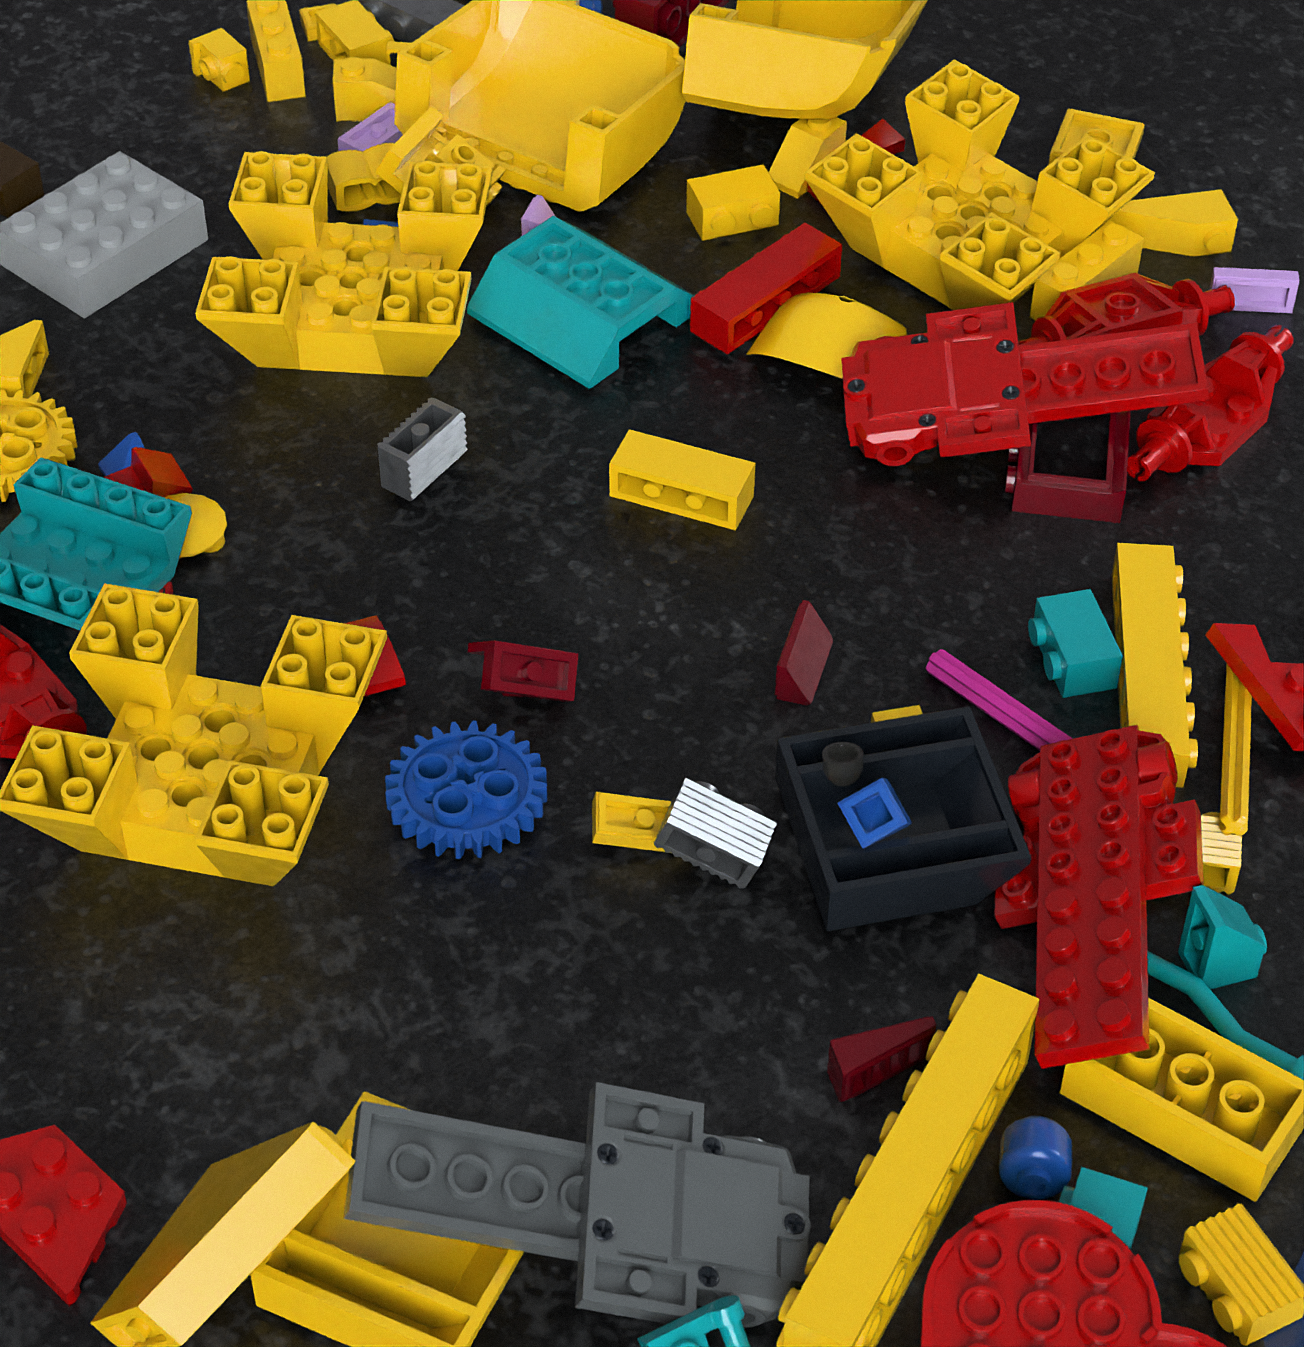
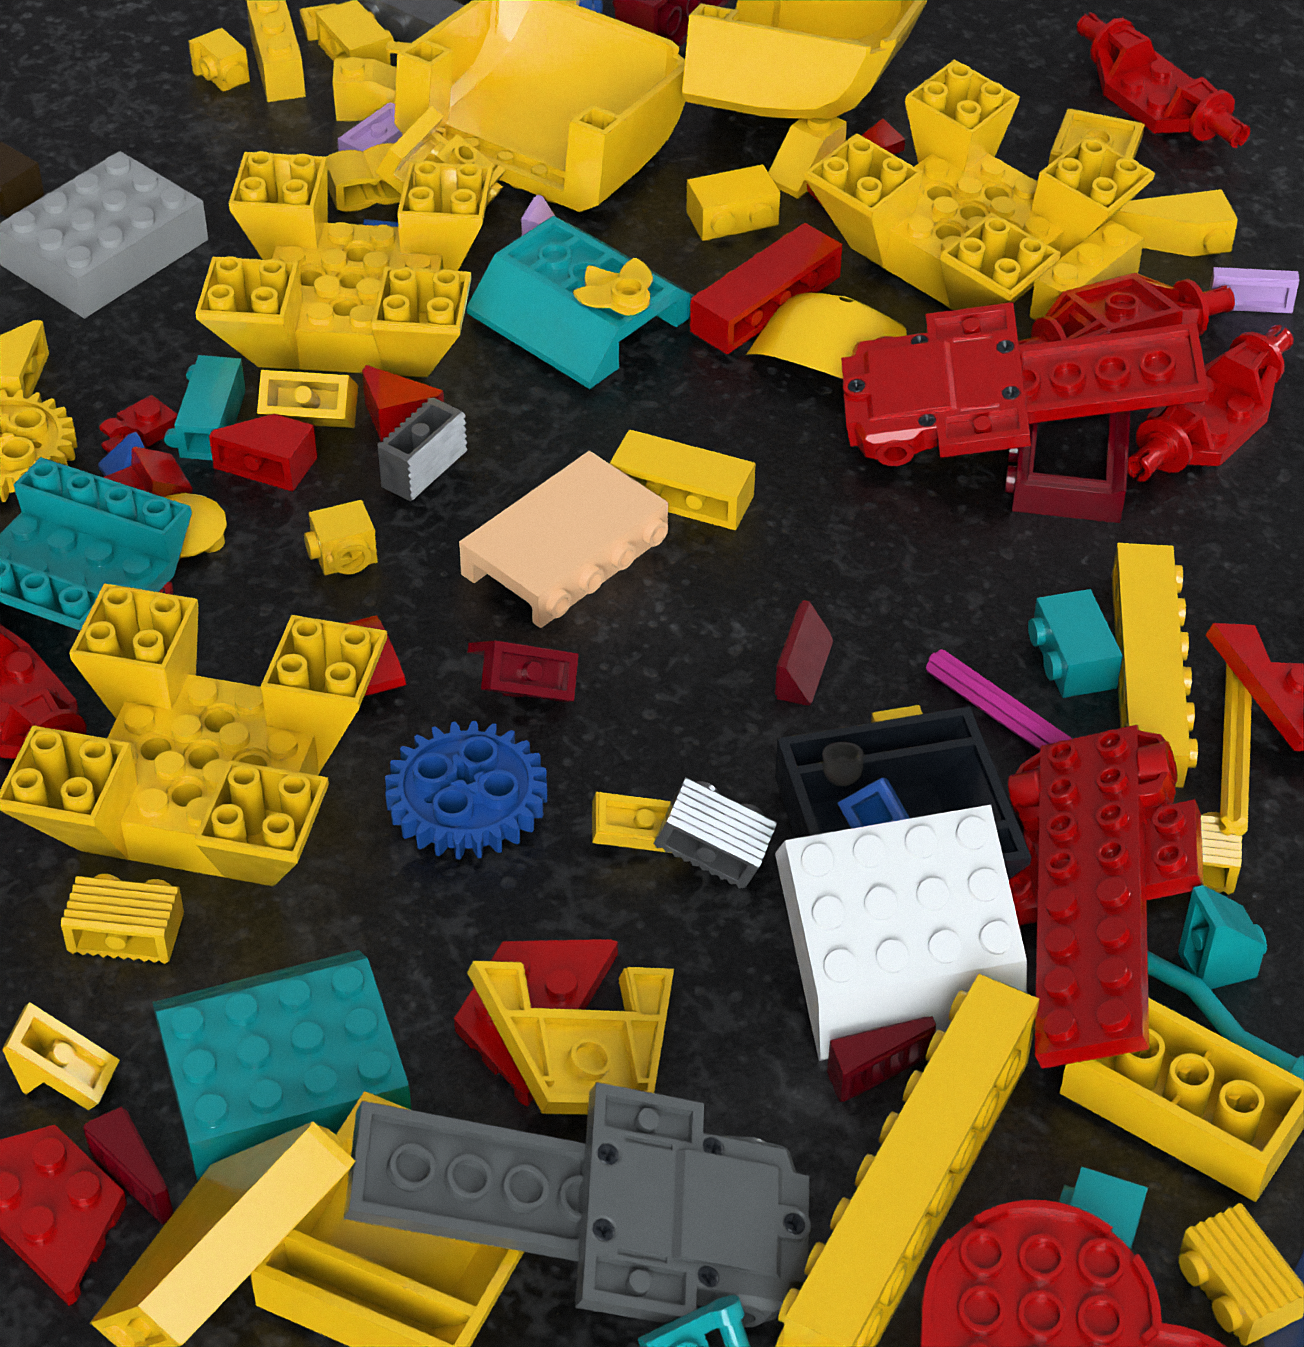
blue head [999,1116,1072,1200] -> none
none -> yellow slope [2,1002,120,1110]
none -> yellow brick [61,874,184,964]
none -> dark red slope [83,1107,173,1225]
none -> red plate [99,395,178,453]
none -> teal slope [152,950,412,1181]
none -> teal brick [164,355,246,461]
none -> red slope [209,414,317,492]
none -> yellow brick [257,370,358,428]
none -> yellow brick [304,499,378,576]
none -> red slope [362,365,444,442]
none -> red wing [454,939,618,1106]
none -> light nougat panel [459,451,668,628]
none -> yellow wing [467,961,674,1115]
none -> yellow plate [573,258,653,315]
none -> white slope [775,805,1027,1061]
none -> red plate [1077,12,1250,148]

